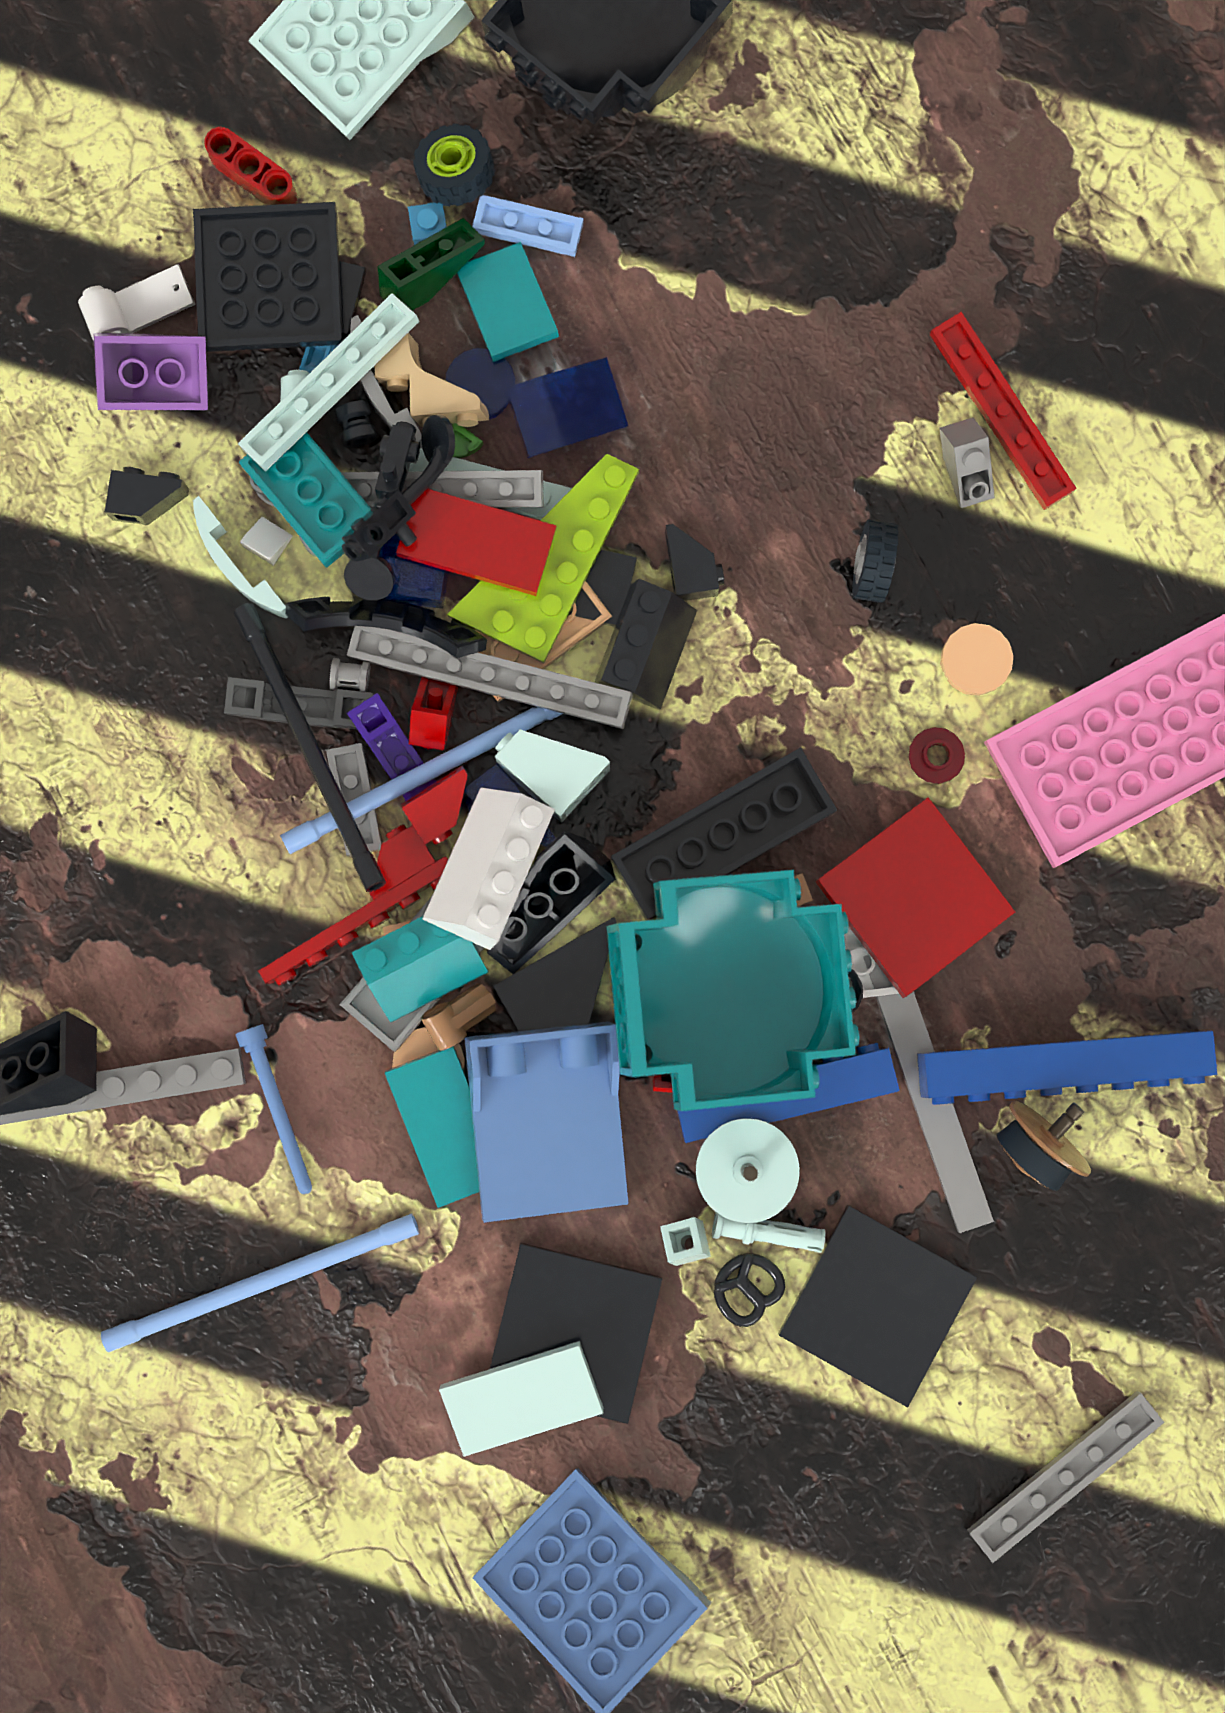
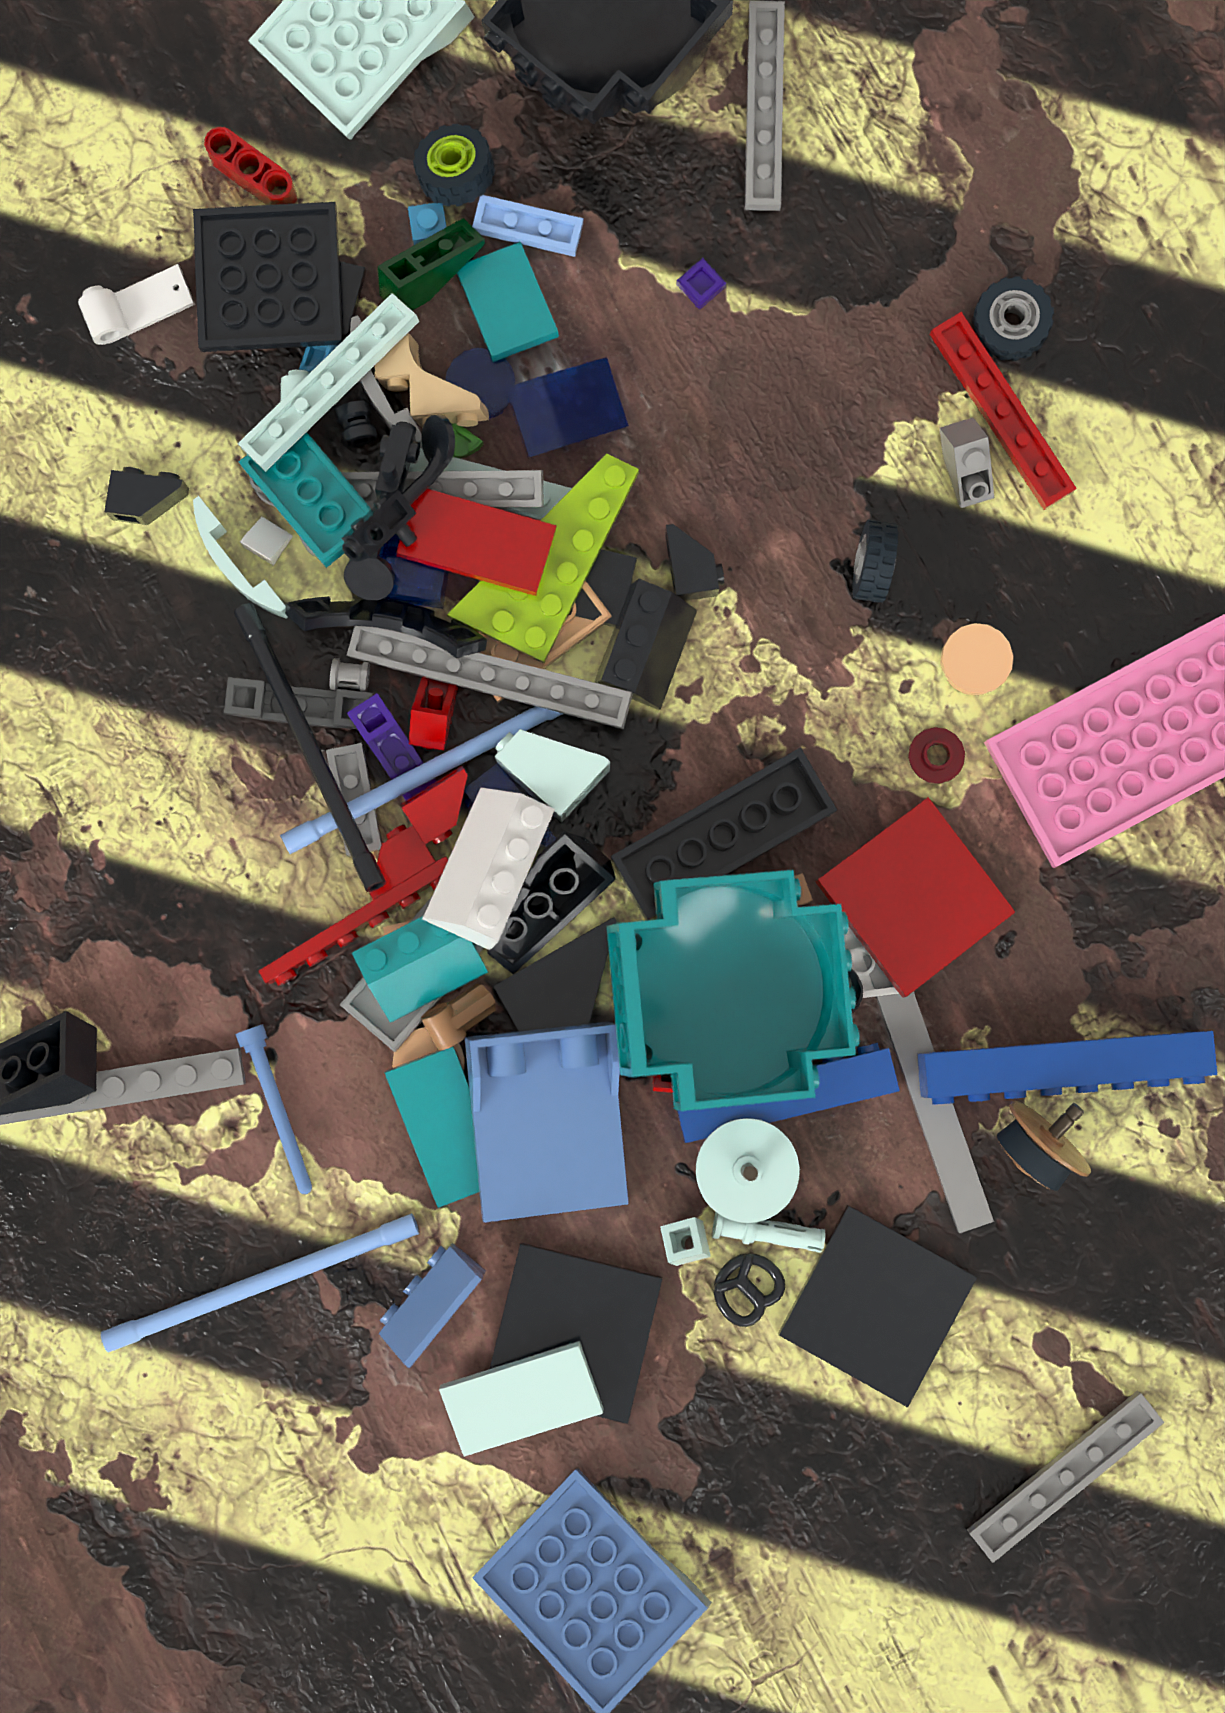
medium lavender slope [93,333,208,410] -> none
none -> medium blue slope [379,1243,486,1368]
none -> dark purple tile [676,258,726,310]
none -> light grey plate [745,1,784,211]
none -> black wheel [972,276,1054,361]

